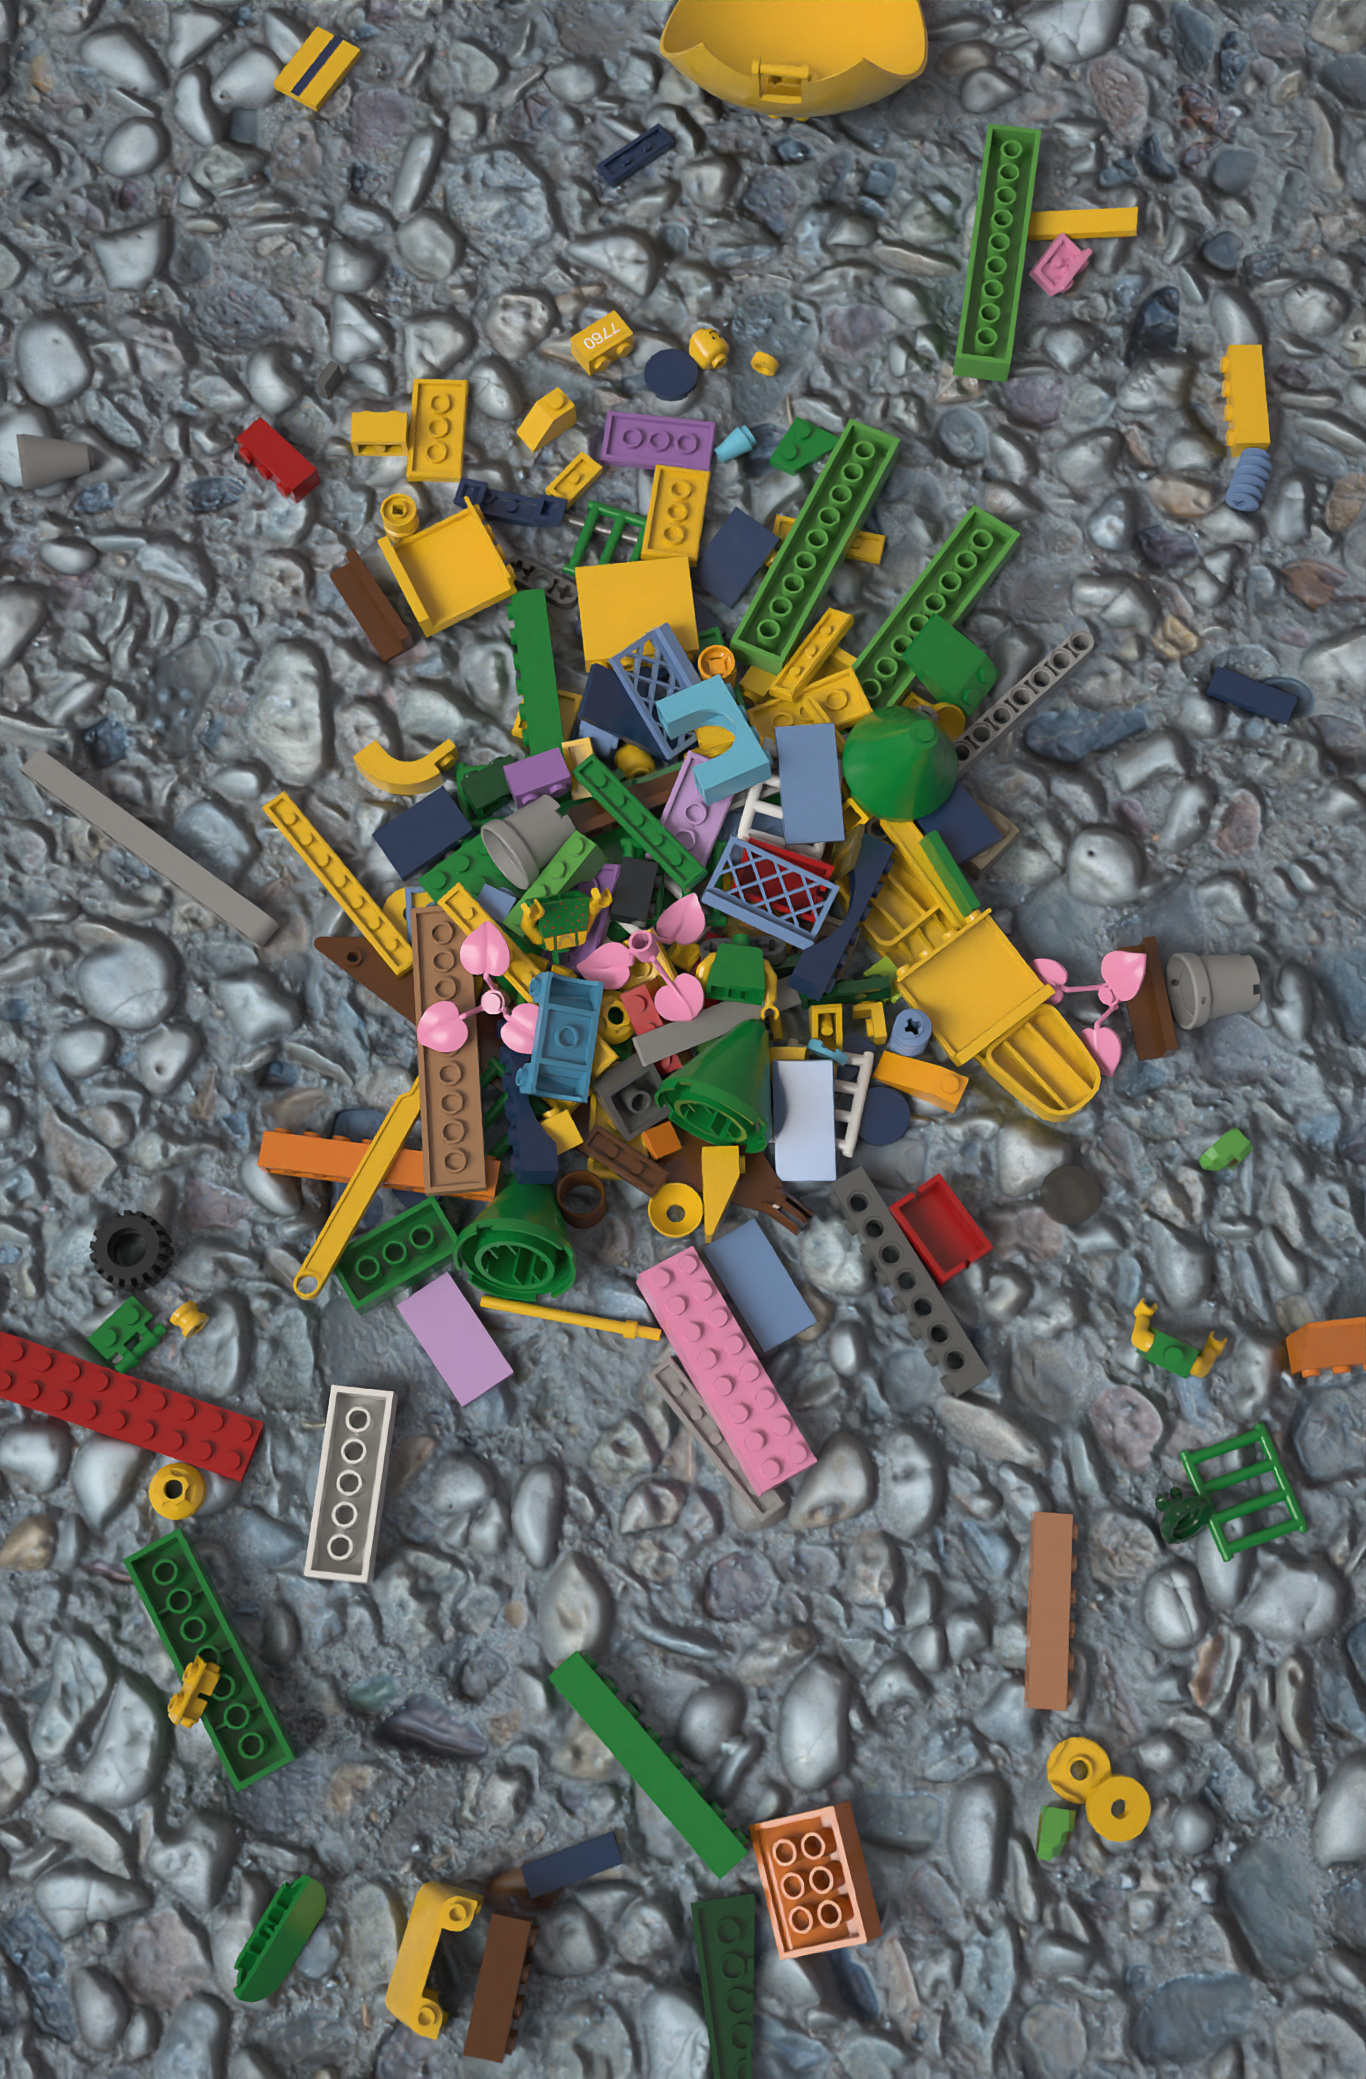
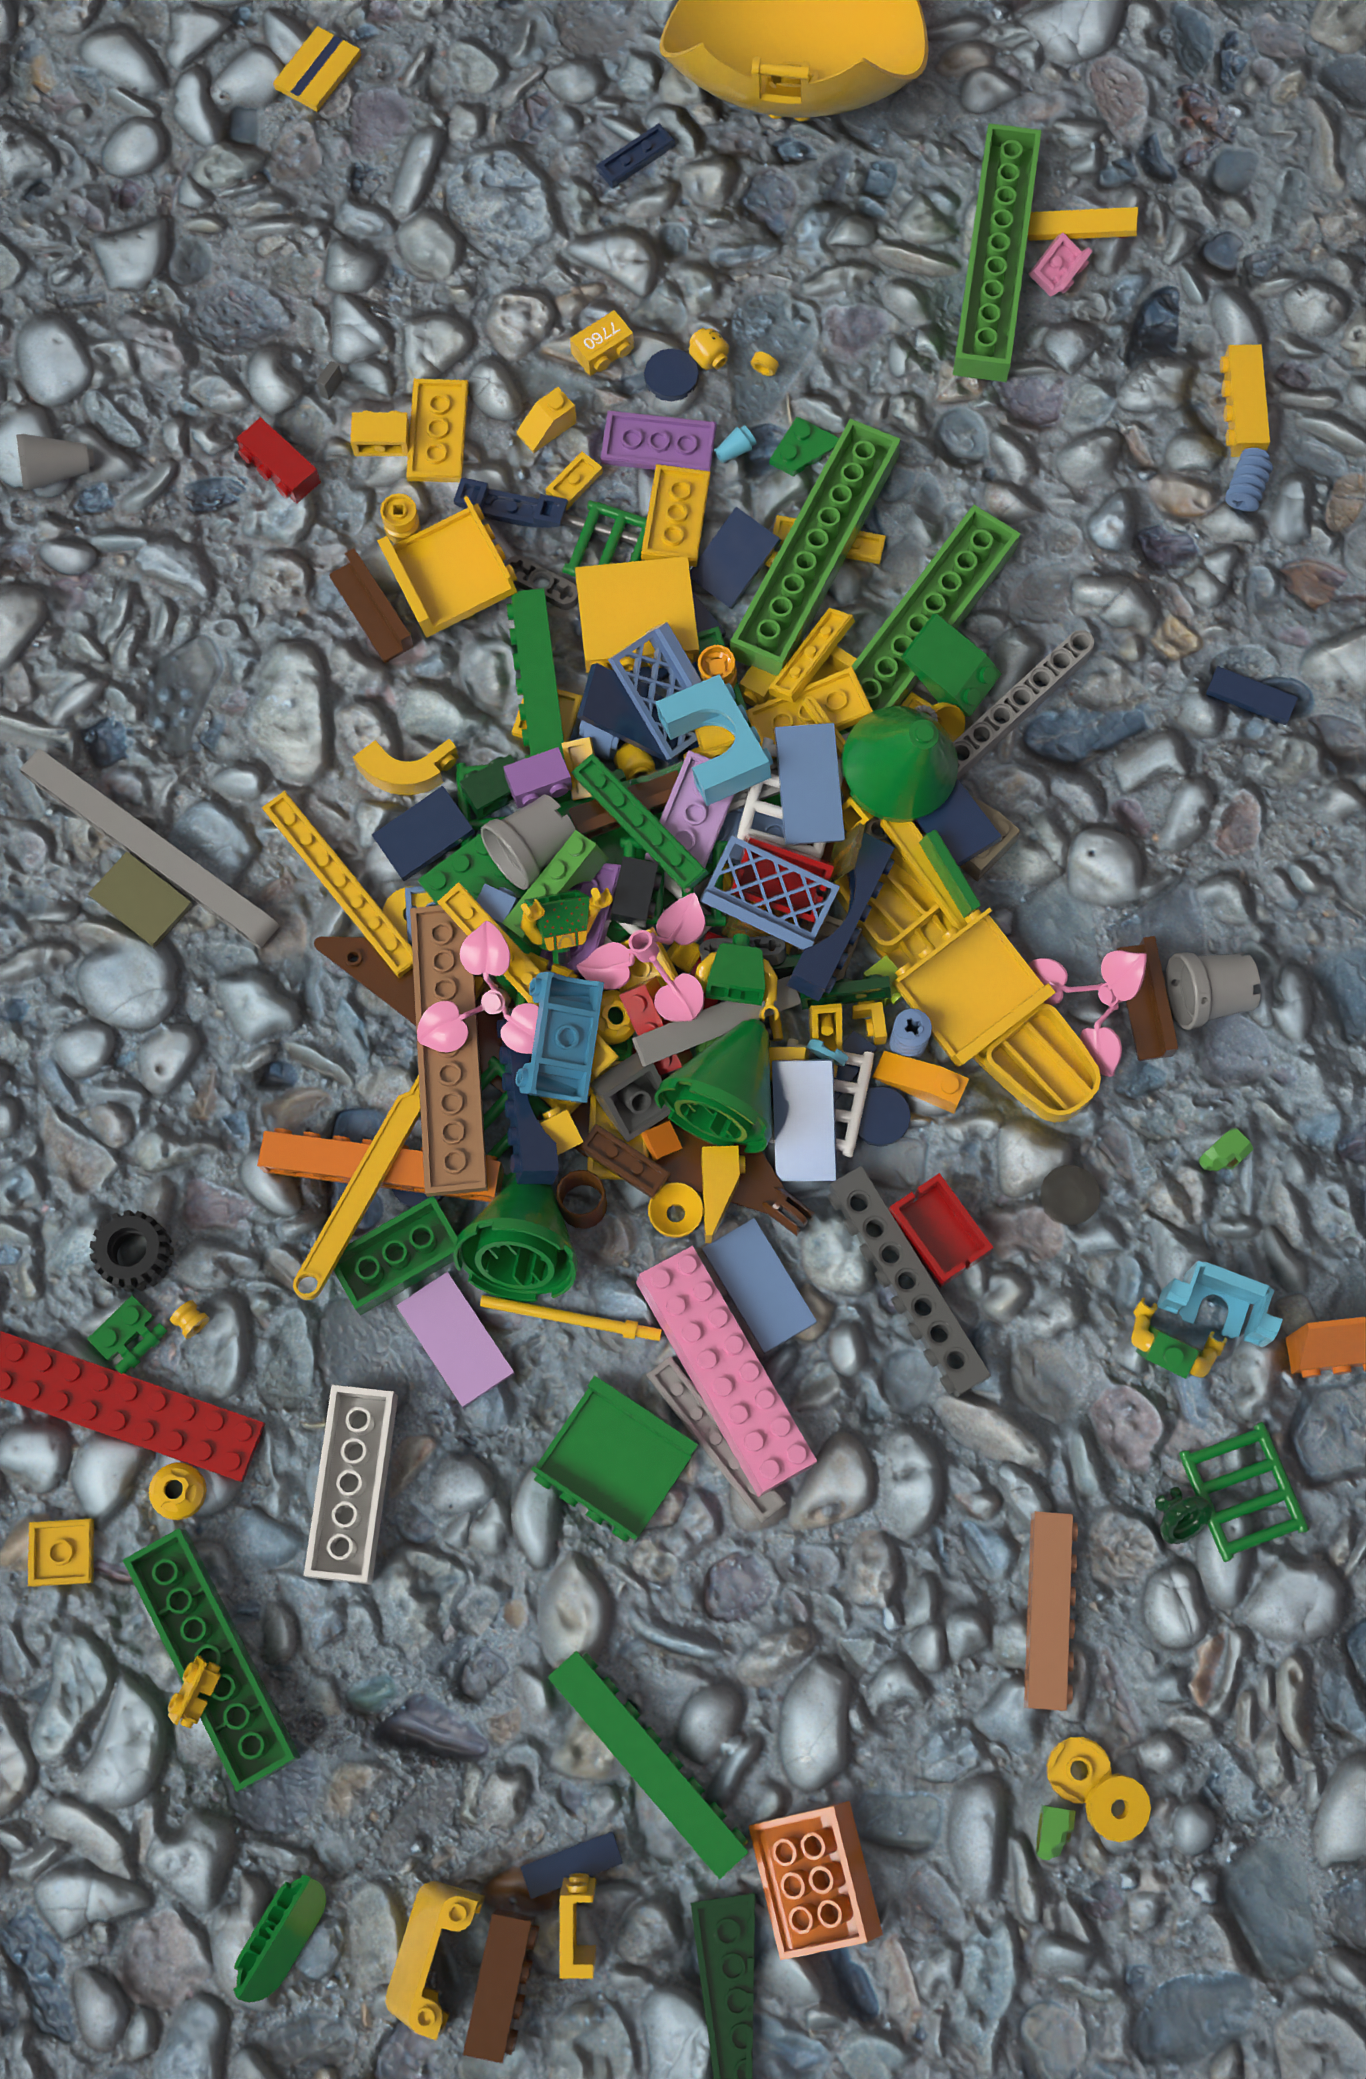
none -> yellow tile [28,1519,94,1587]
none -> olive tile [88,851,193,949]
none -> green panel [531,1375,698,1543]
none -> yellow panel [560,1873,596,1979]
none -> medium azure piece [1157,1261,1283,1347]

